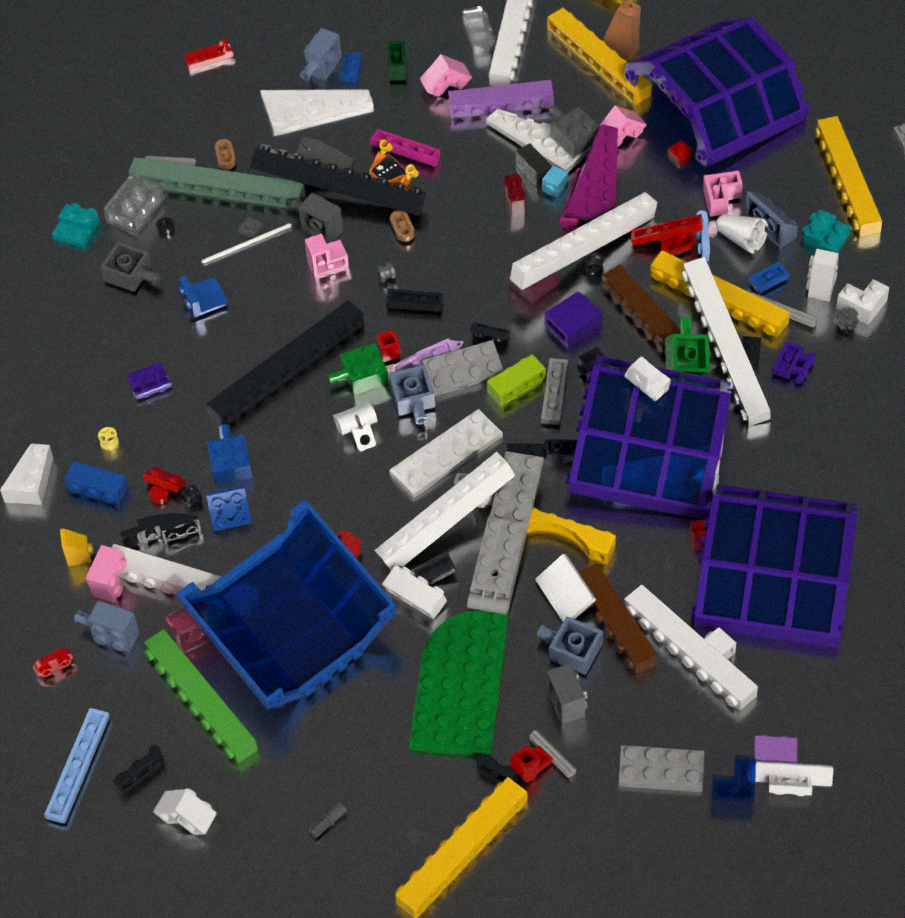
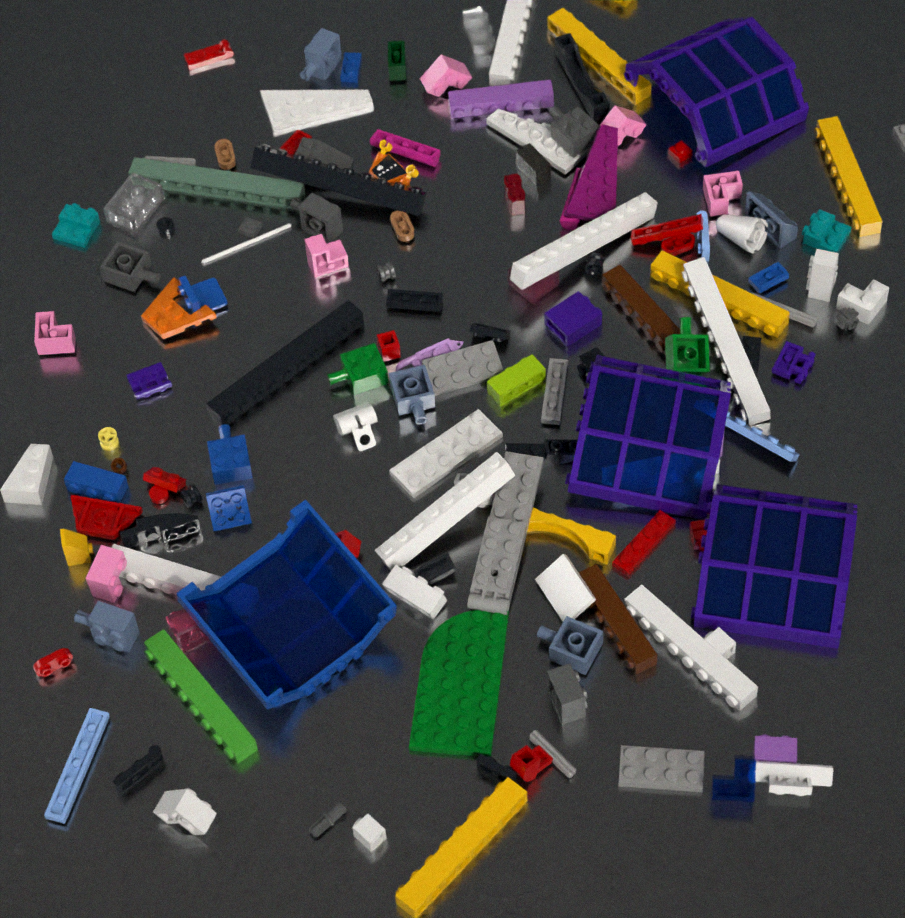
medium azure brick [542,165,568,198] -> none
nougat slope [603,0,641,60] -> none
white piece [625,356,671,401] -> none
none -> bright pink brick [34,311,76,355]
none -> red wing [70,495,143,540]
none -> reddish brown hinge [111,458,127,474]
none -> orange wing [141,277,217,339]
none -> red plate [279,129,312,155]
none -> white brick [352,813,387,852]
none -> black arch [554,33,610,122]
none -> red plate [612,510,676,576]
none -> light blue plate [693,399,800,462]

